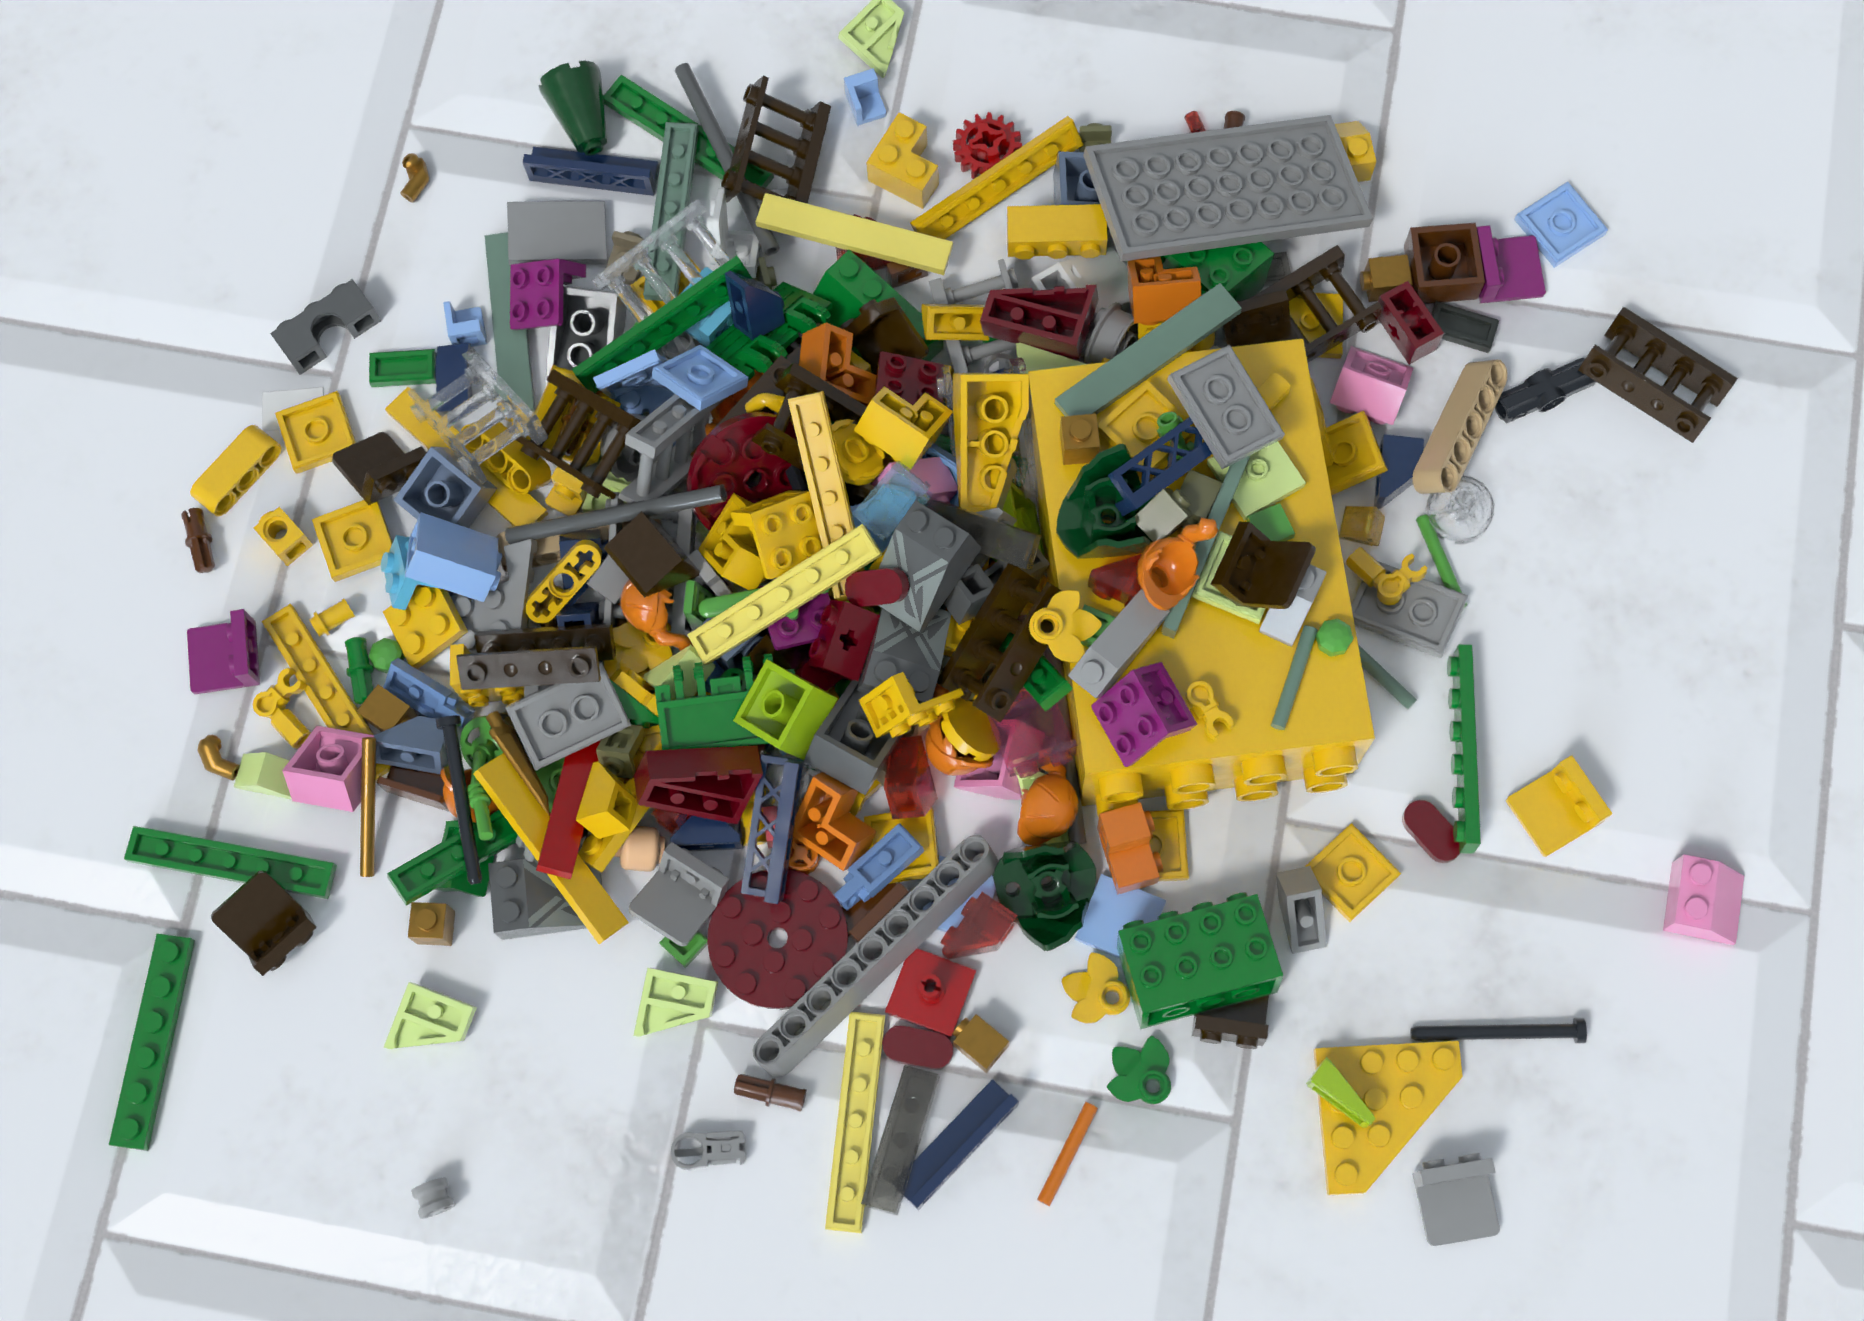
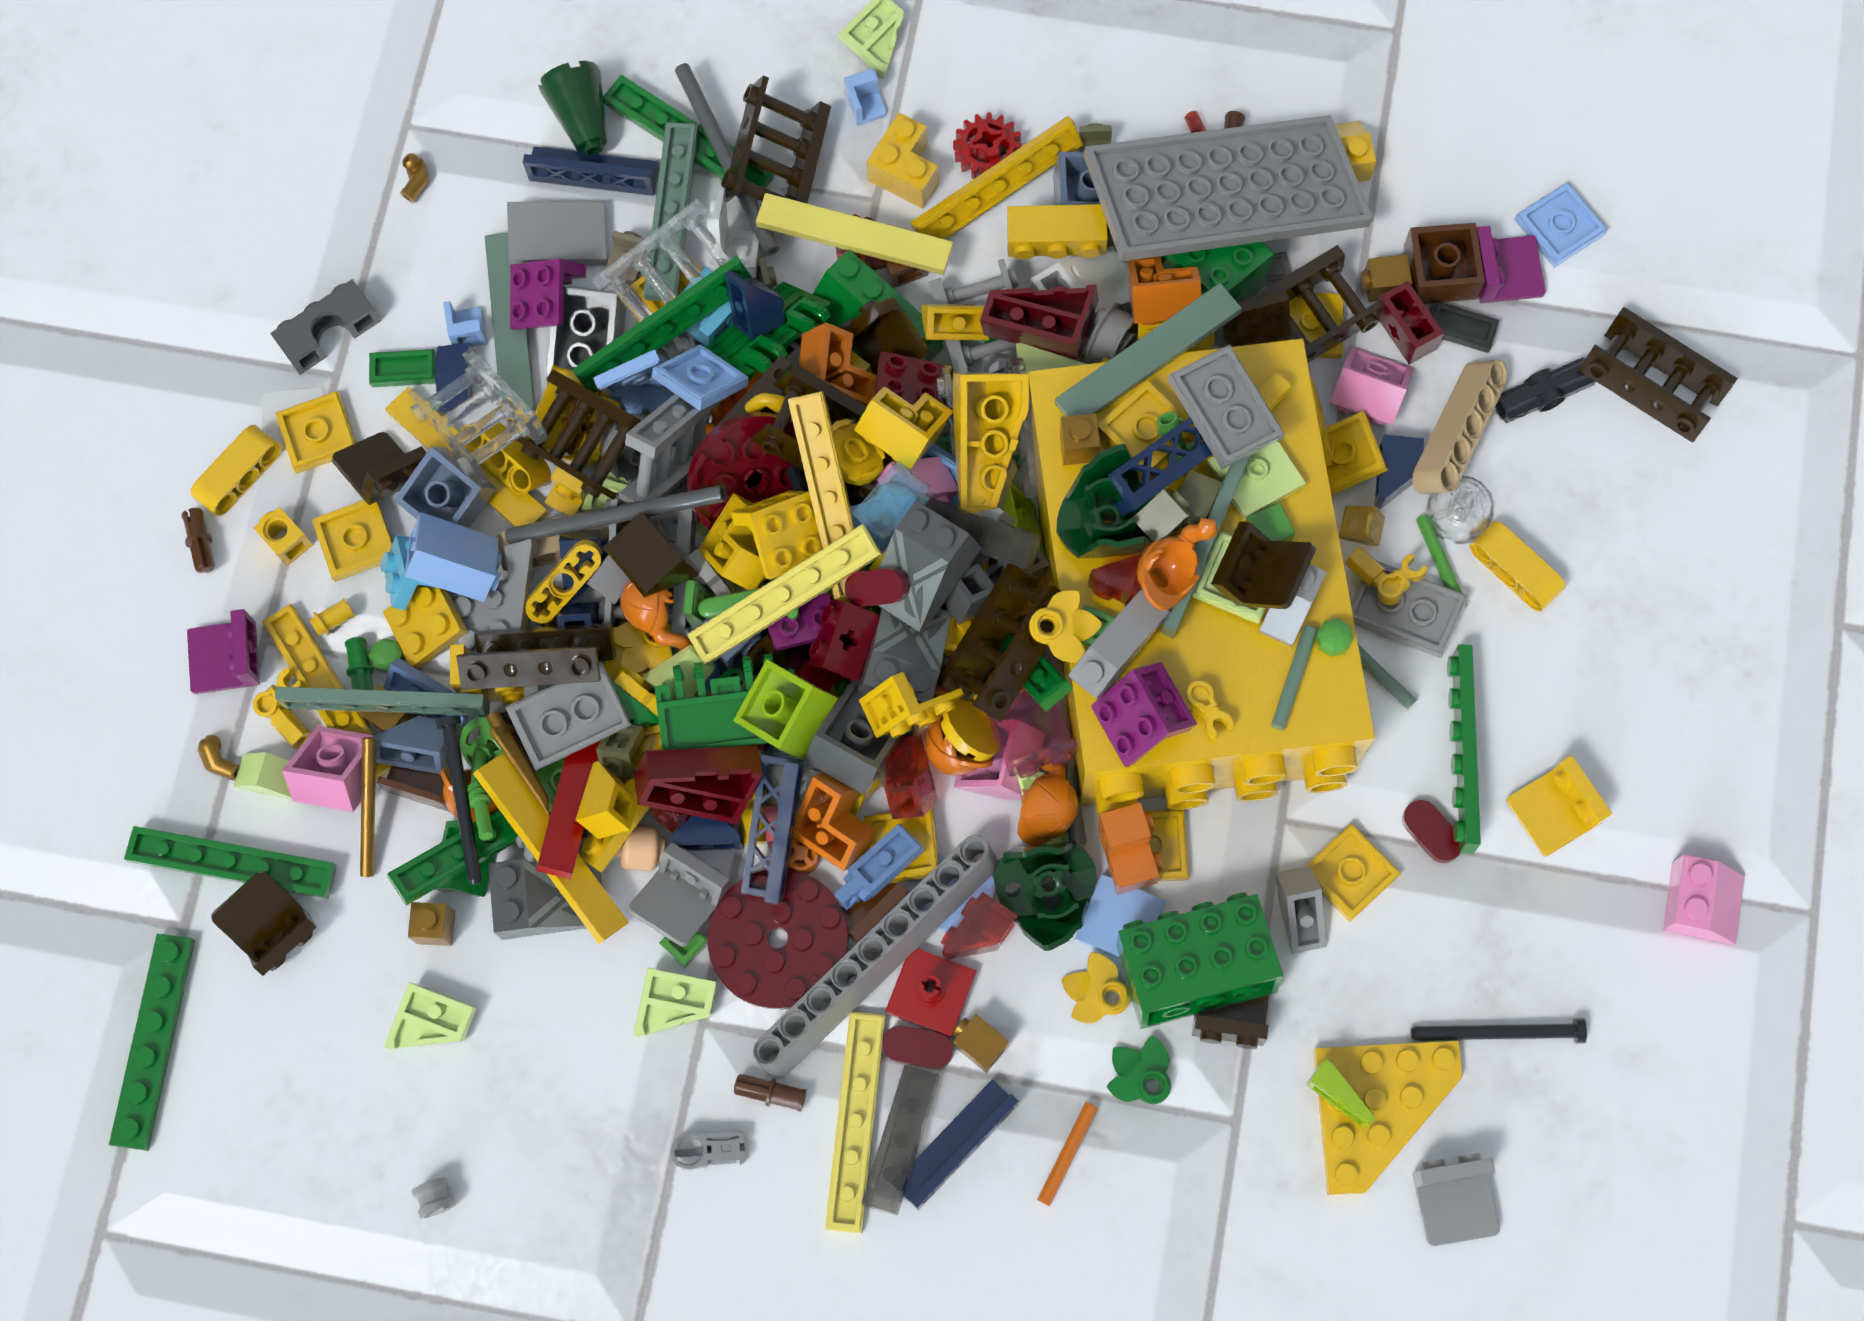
none -> sand green tile [275,686,490,716]
none -> yellow beam [1469,521,1566,612]

